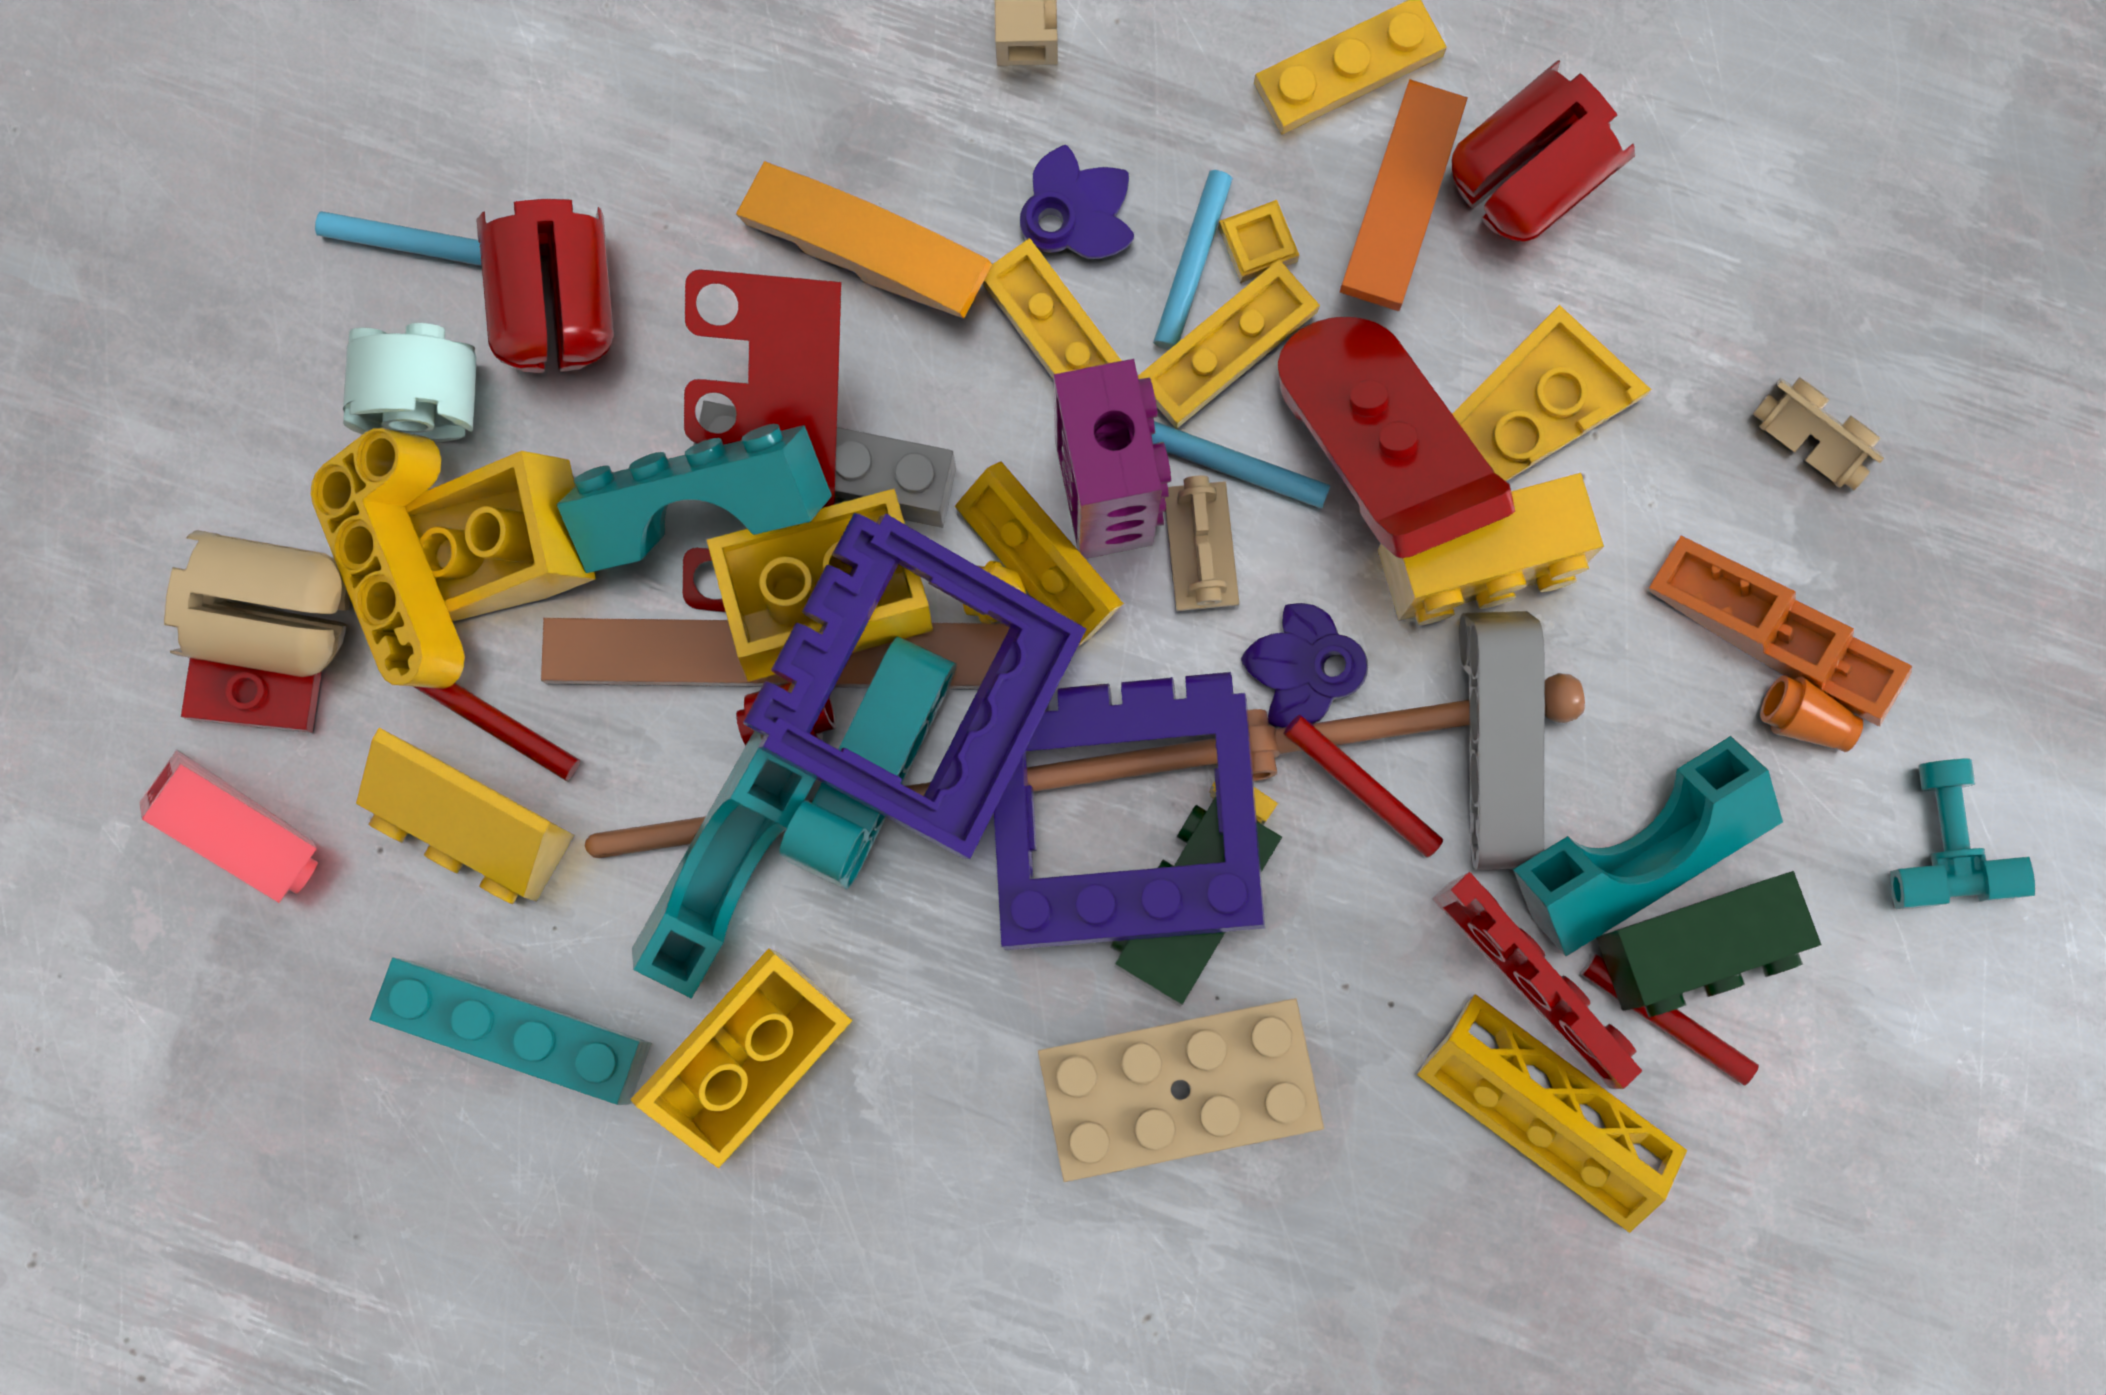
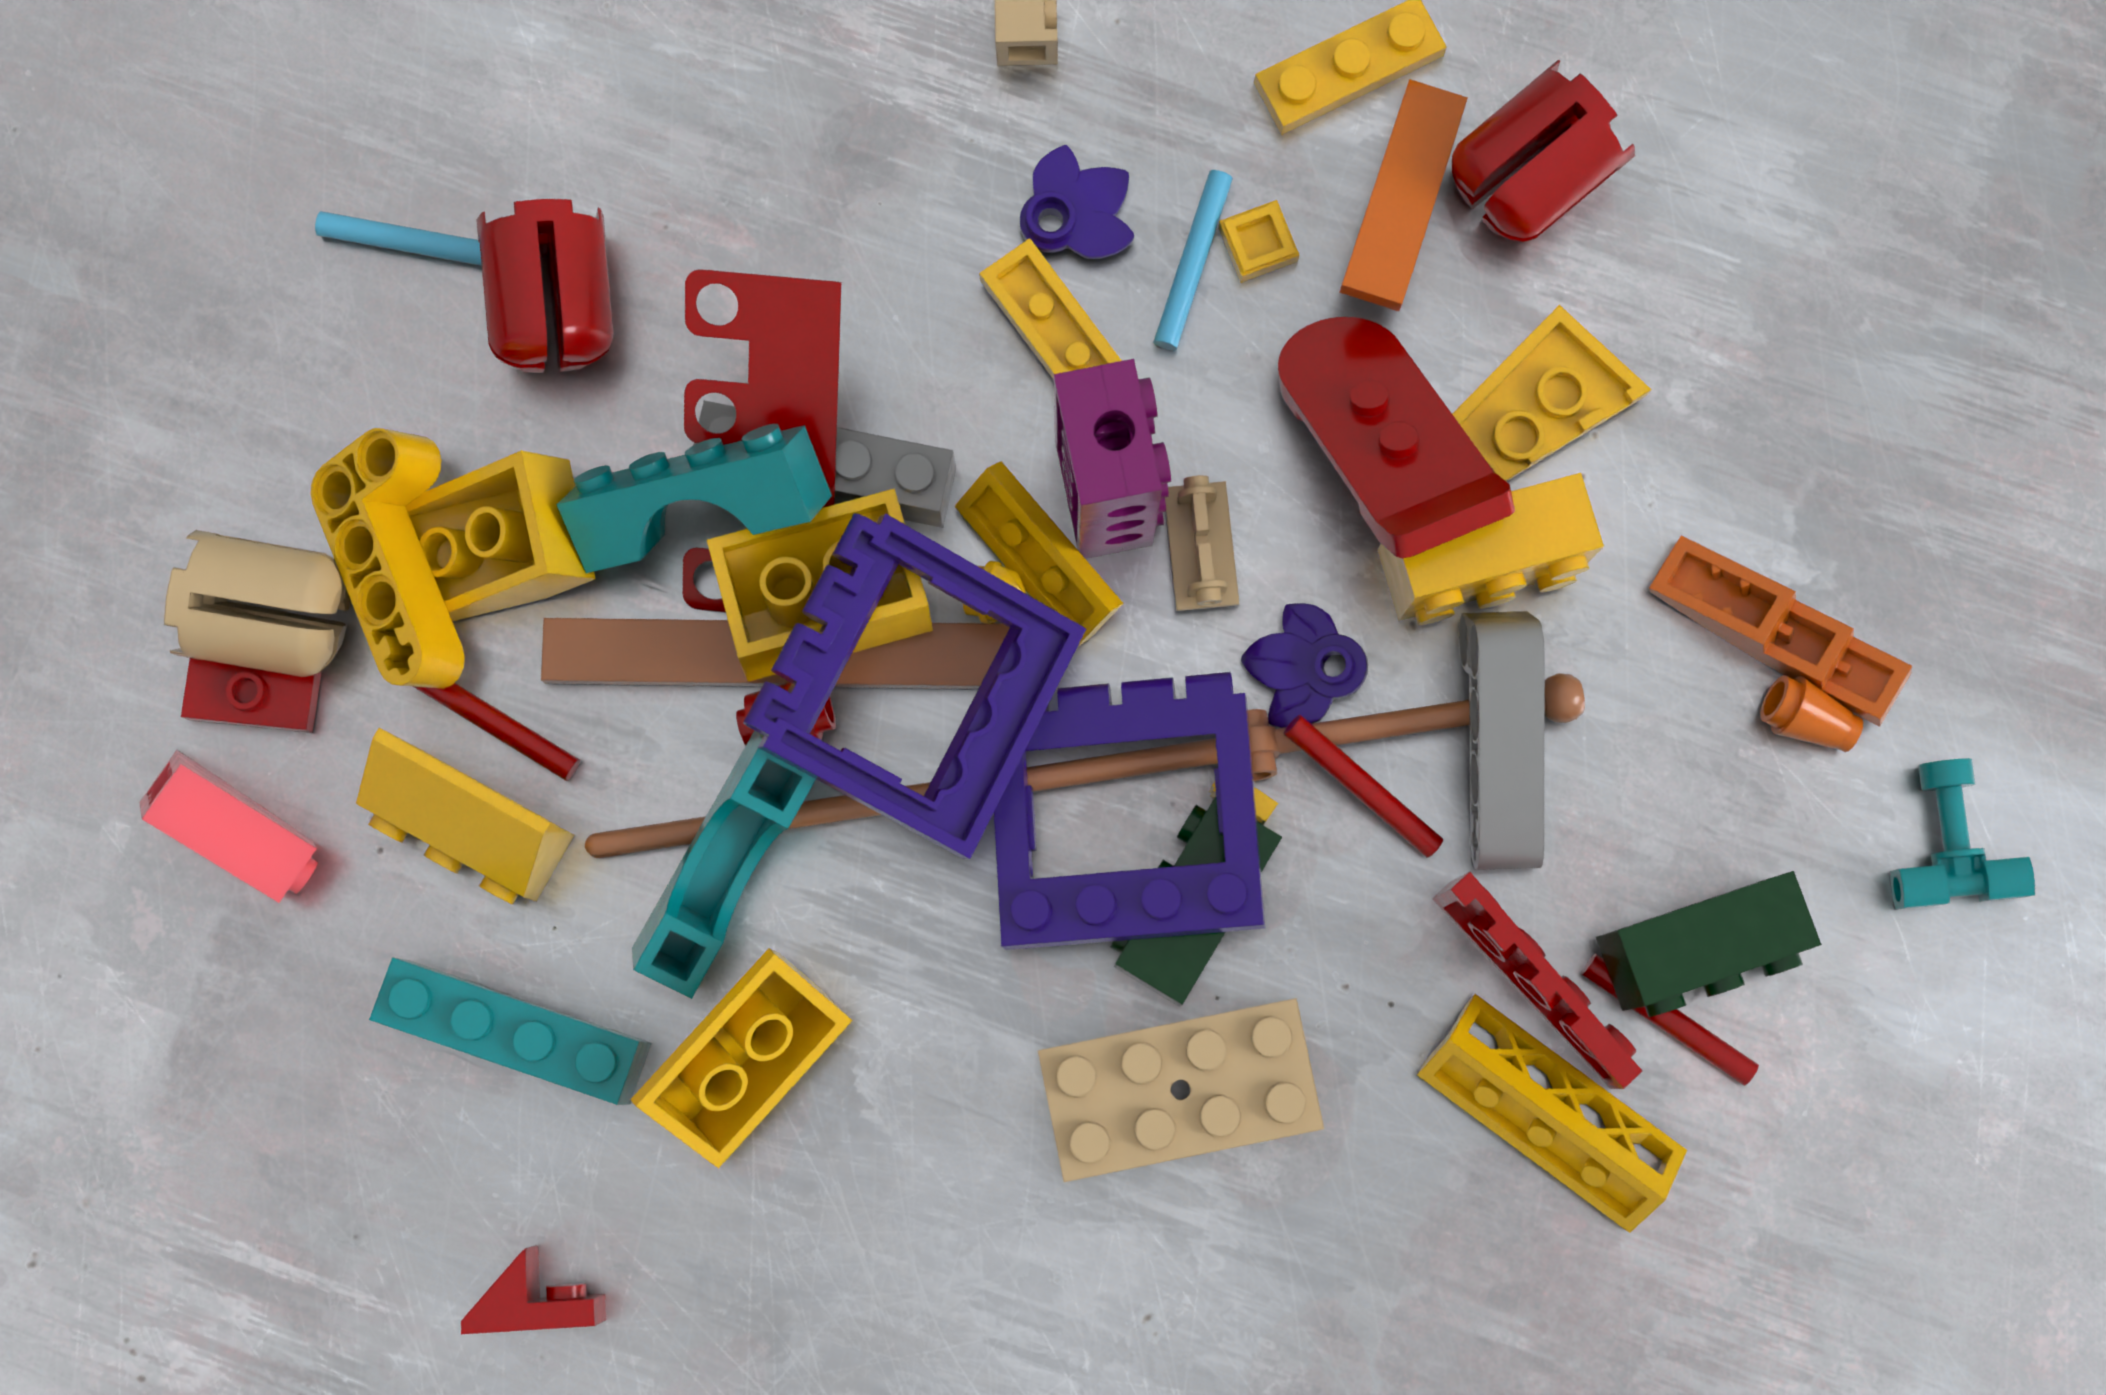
light aqua brick [343,323,476,442] -> none
light orange slope [736,161,992,318] -> none
teal beam [779,637,957,889] -> none
yellow plate [1138,259,1320,429] -> none
medium azure bar [1152,421,1330,509] -> none
teal arch [1513,736,1783,956] -> none
tan hinge [1753,377,1884,491] -> none
none -> red slope [461,1245,606,1335]

